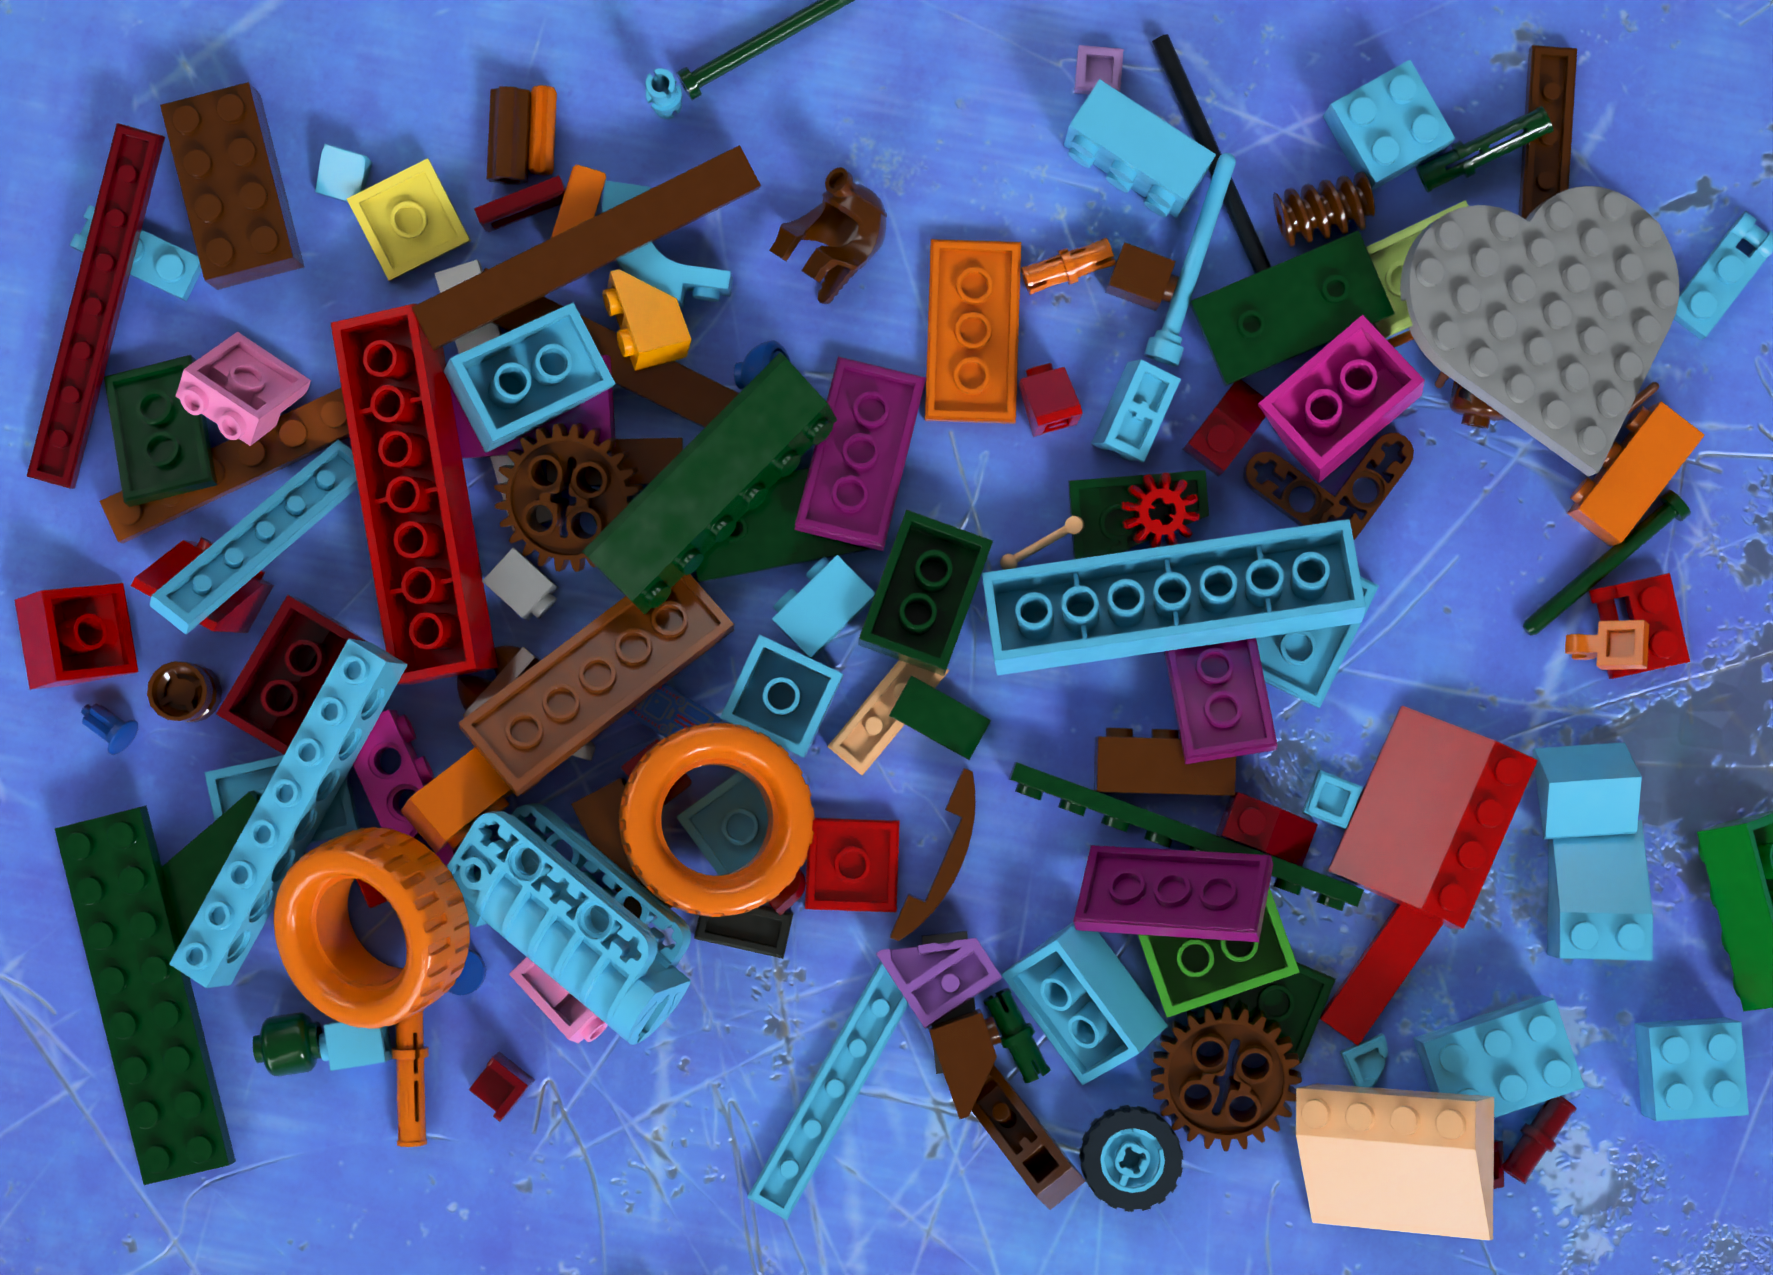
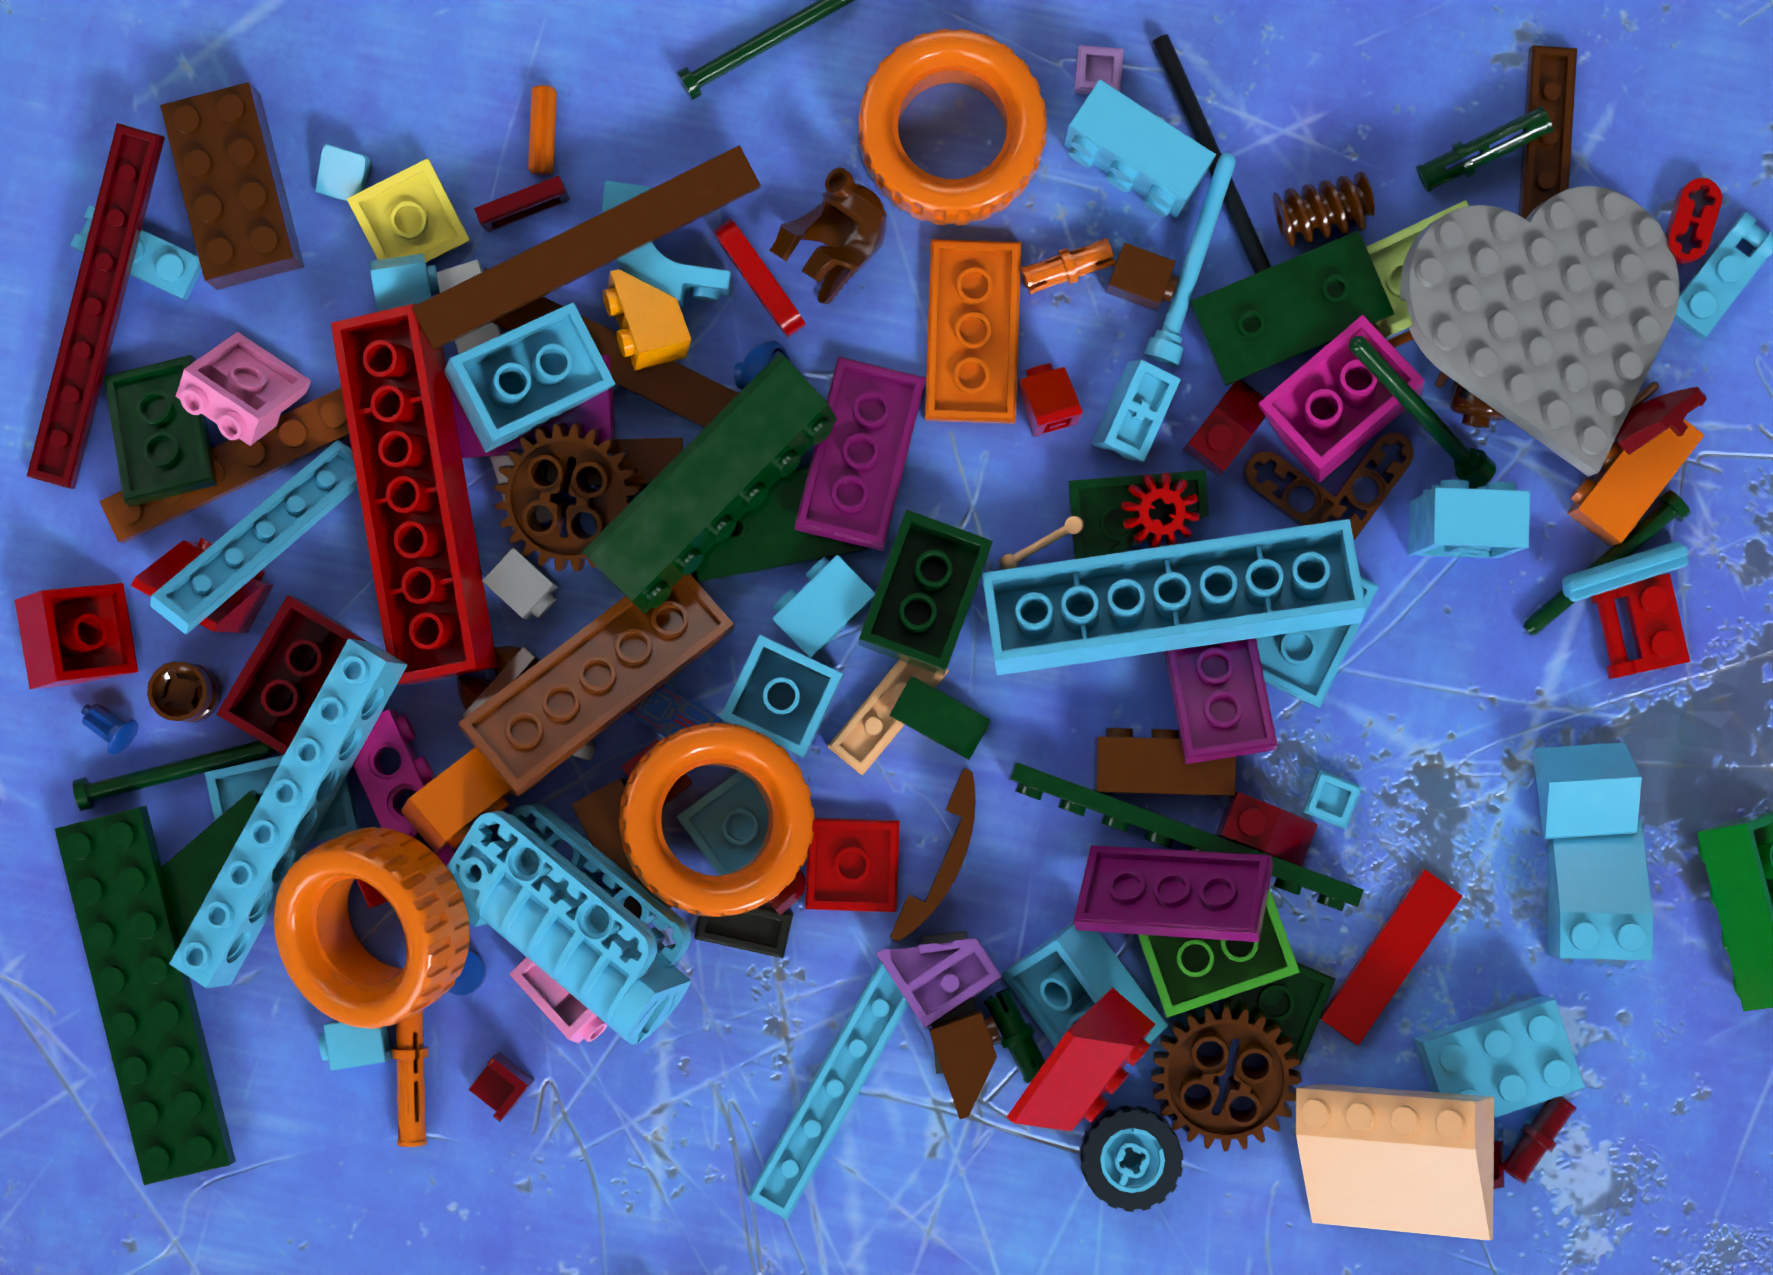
dark green head [253,1012,323,1076] -> none
reddish brown axle [486,86,531,185] -> none
orange slope [551,164,606,238] -> none
medium azure pin [645,68,682,119] -> none
reddish brown slope [971,1064,1086,1210] -> none
medium azure brick [1323,60,1455,191] -> none
slope [1327,706,1538,929] -> none
medium azure tile [1340,1033,1388,1088] -> none
orange plate [1565,620,1649,670] -> none
medium azure brick [1634,1017,1749,1121] -> none
none -> dark green bar [72,740,276,811]
none -> medium azure brick [369,253,440,312]
none -> red beam [712,218,806,338]
none -> orange tyre [858,29,1047,226]
none -> red slope [1007,987,1156,1131]
none -> dark green piece [1349,336,1496,489]
none -> medium azure brick [1408,480,1530,559]
none -> medium azure axle [1562,541,1689,602]
none -> dark red slope [1616,387,1707,455]
none -> red beam [1665,178,1722,265]

